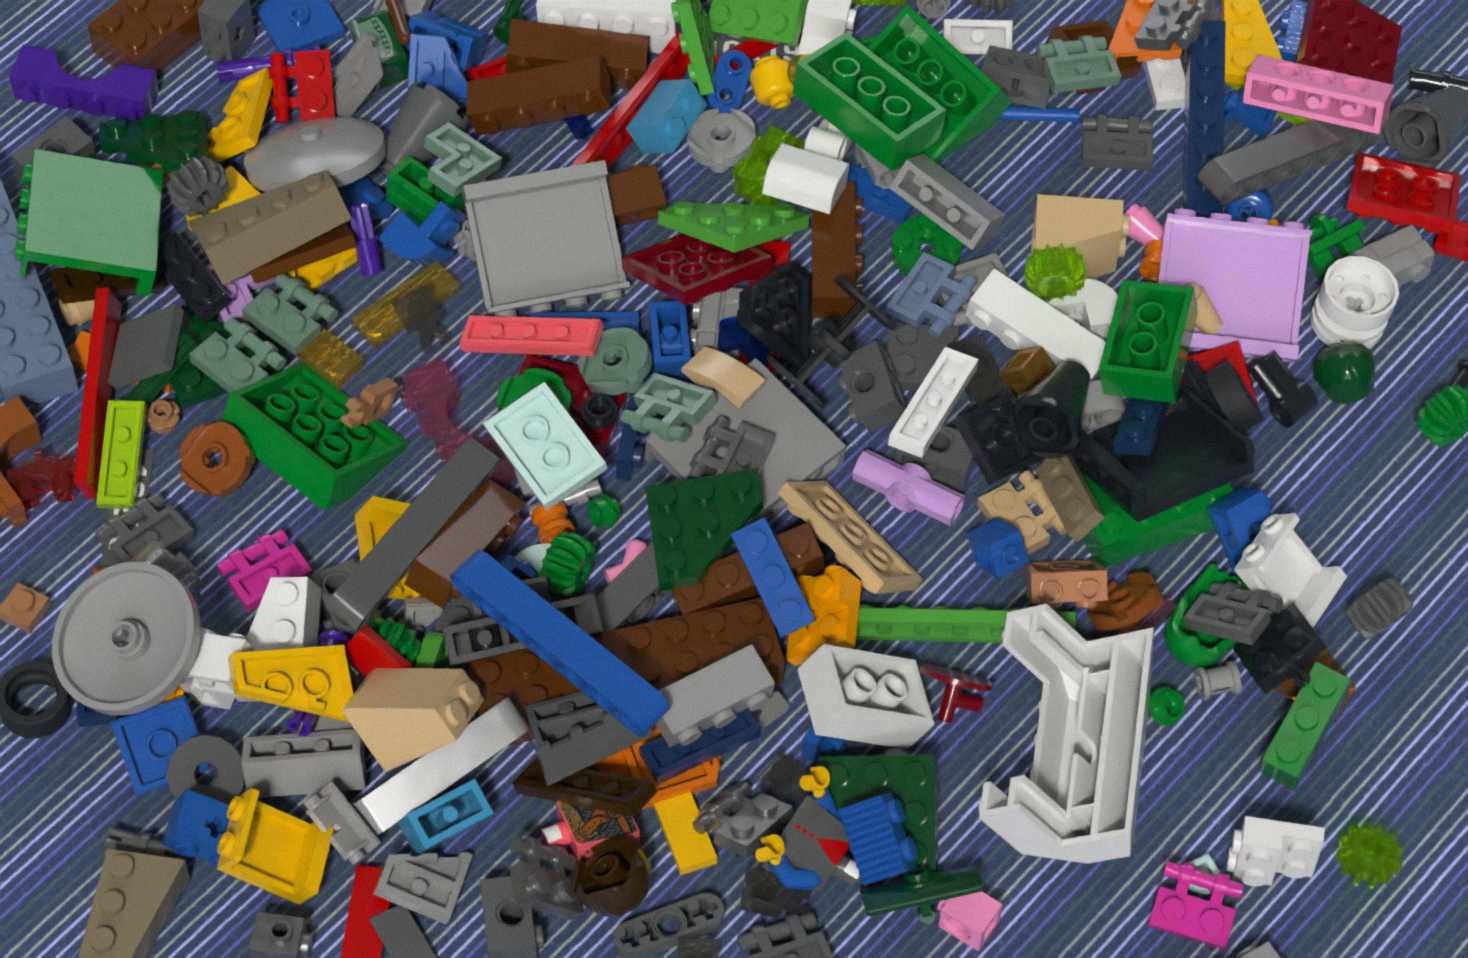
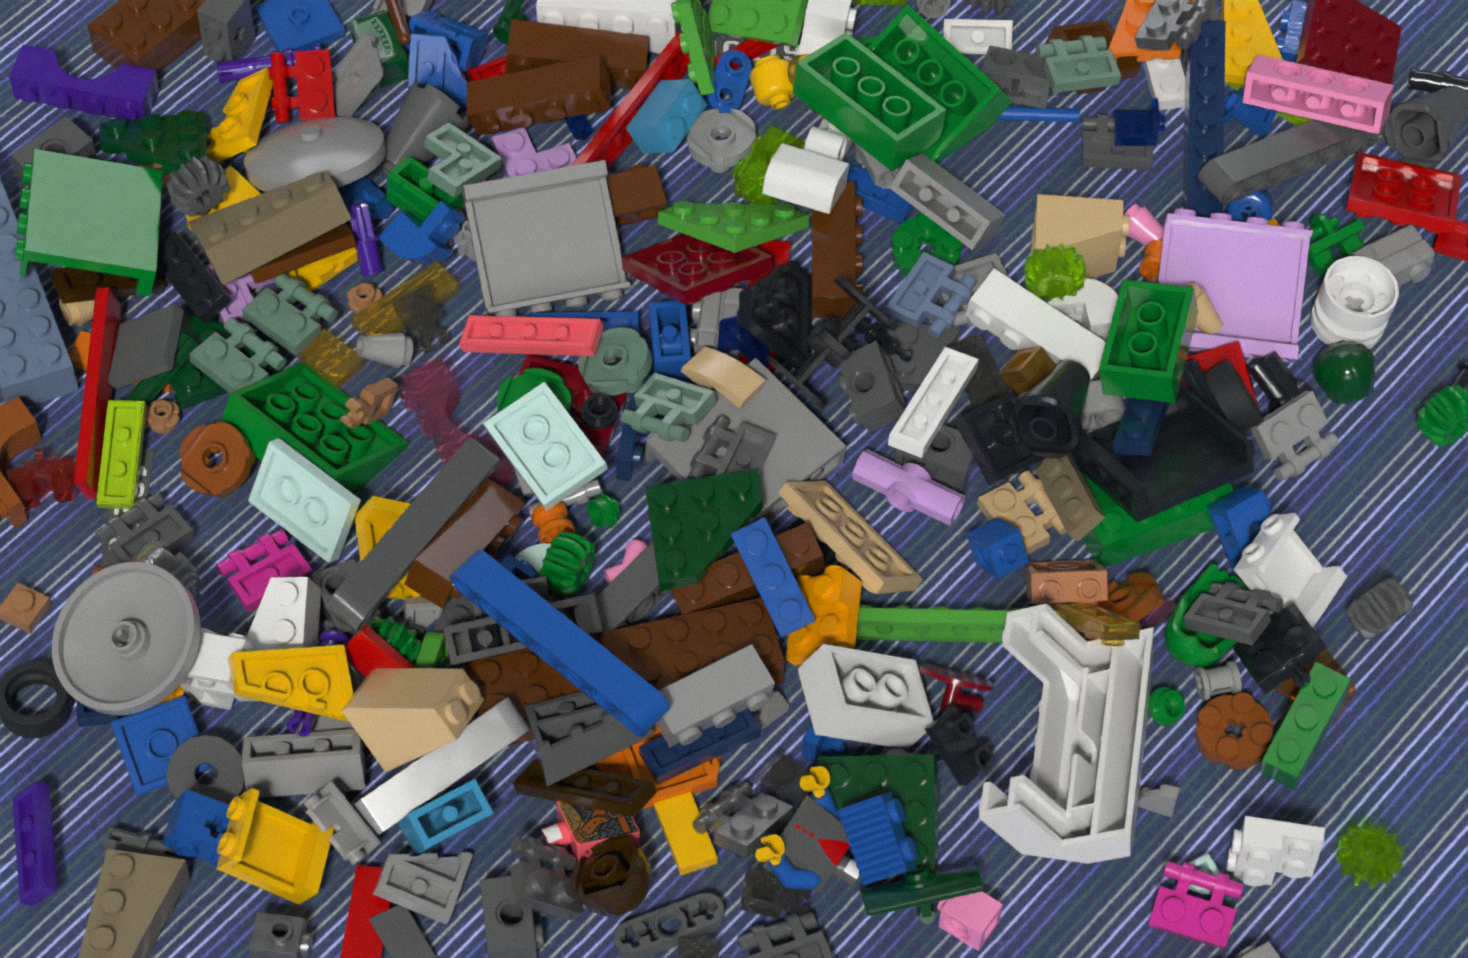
none -> dark purple plate [12,781,57,907]
none -> light aqua plate [248,438,361,563]
none -> medium nougat plate [347,283,382,317]
none -> light grey cone [356,333,413,369]
none -> lavender plate [491,128,576,178]
none -> black piece [854,316,912,363]
none -> black hips [924,706,995,786]
none -> clear yellow plate [1055,603,1140,646]
none -> clear blue bracket [1112,98,1166,146]
none -> light grey tile [1138,784,1180,817]
none -> dark orange plate [1195,692,1274,770]
none -> light grey plate [1250,391,1339,482]

